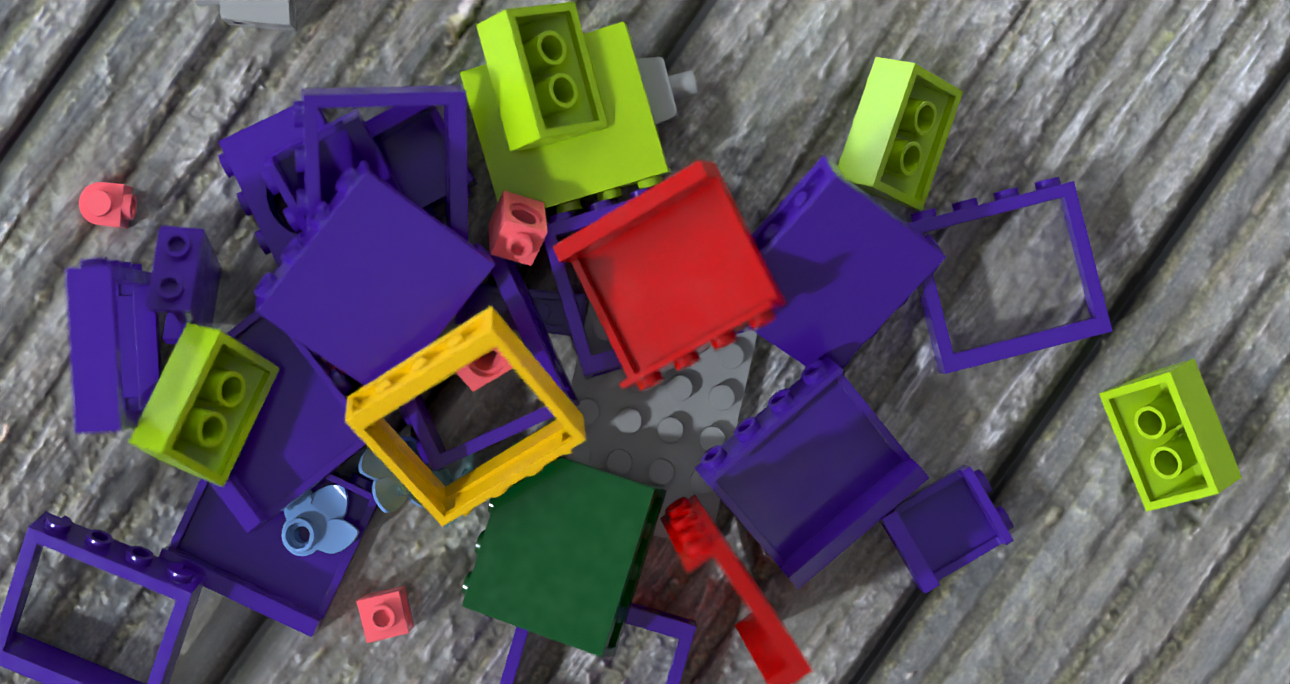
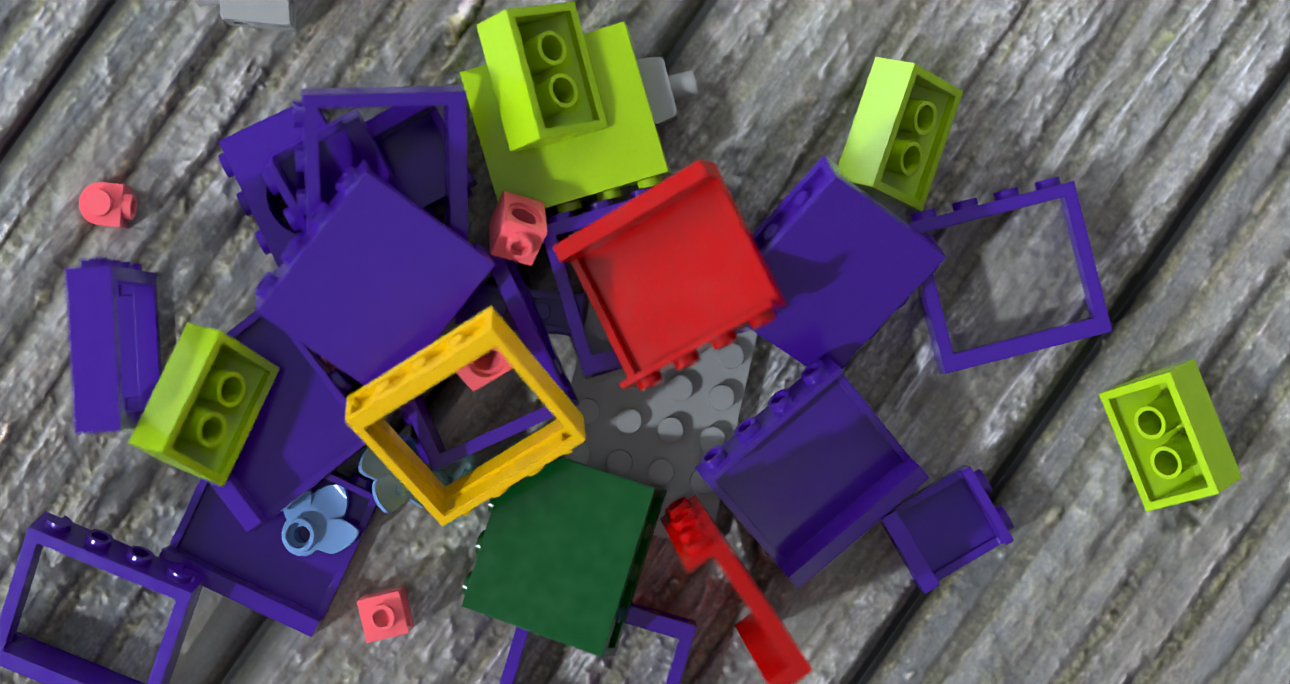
dark purple panel [146,225,222,345] -> none

